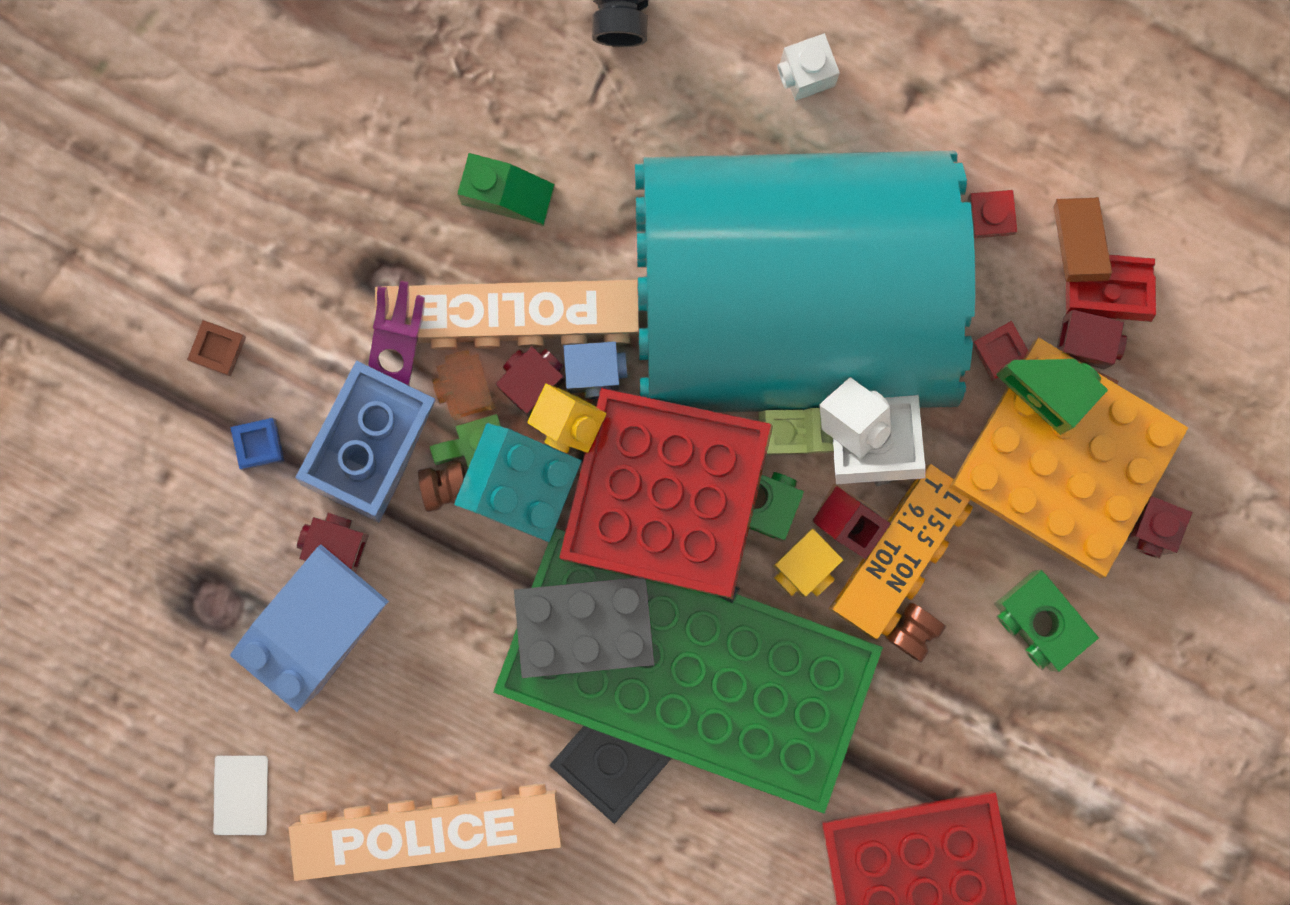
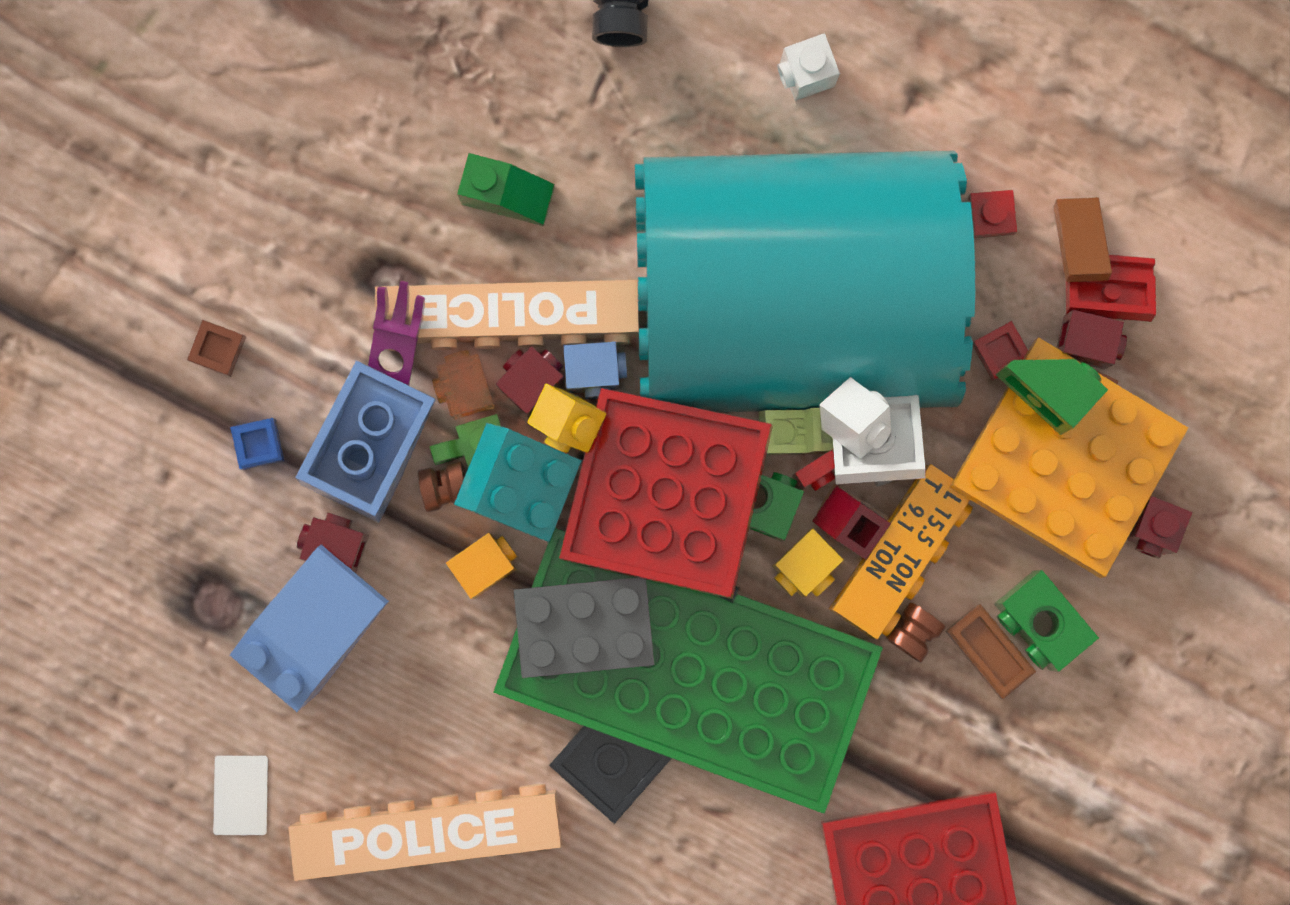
none -> light orange brick [446,533,518,599]
none -> red plate [792,450,835,491]
none -> dark orange tile [945,604,1036,699]

